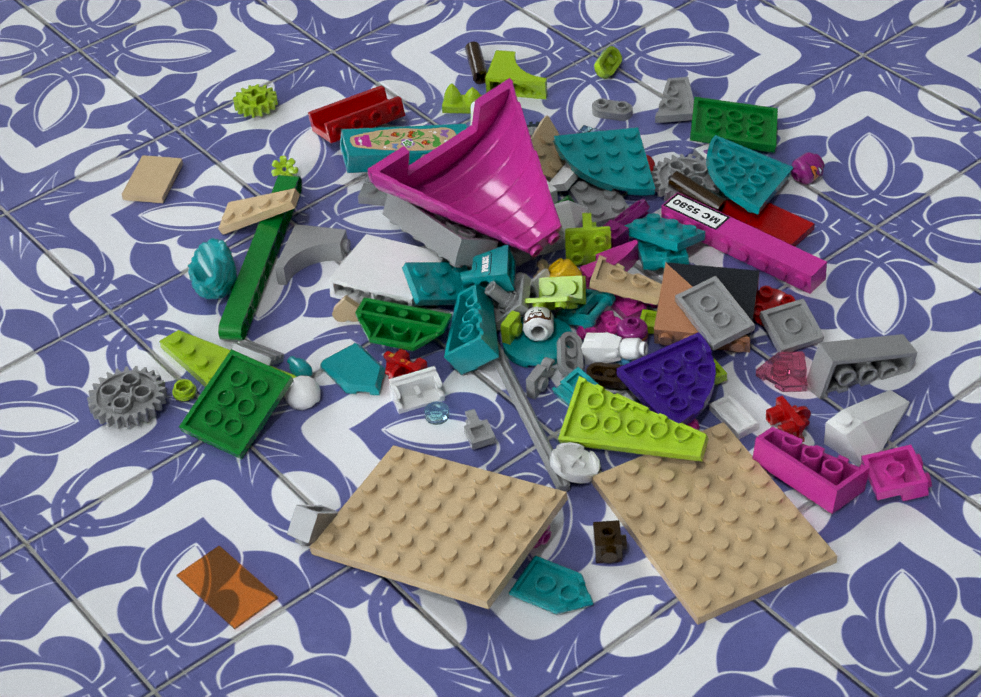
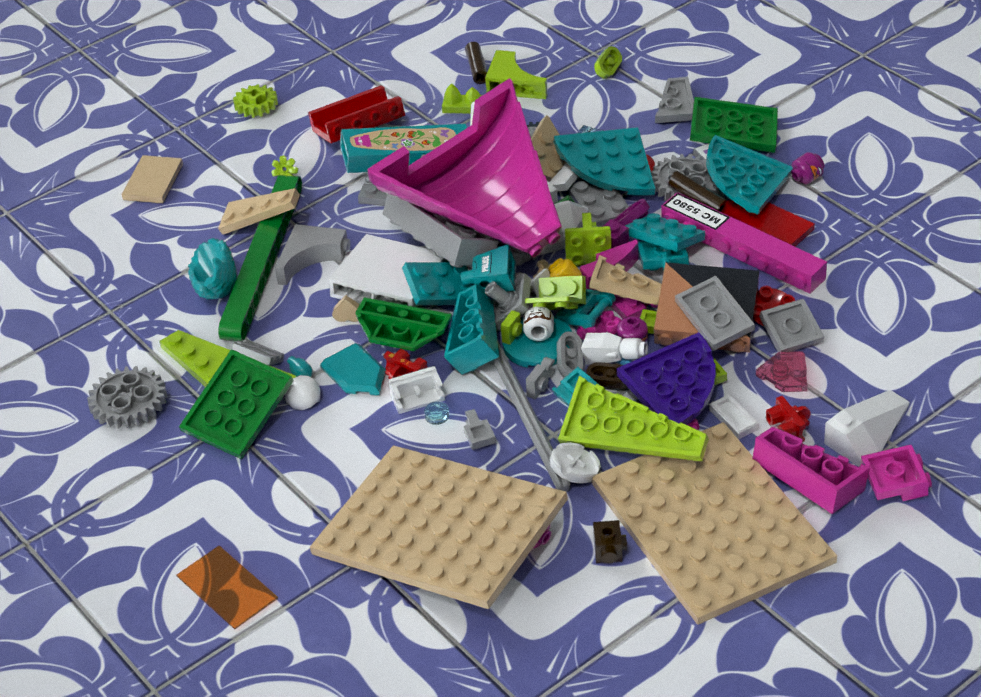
lime plate [172,379,197,401] -> none
slope [287,505,338,546] -> none
teal tile [509,555,593,614] -> none
light grey plate [592,98,633,121] -> none
light grey wedge [806,334,918,399] -> none

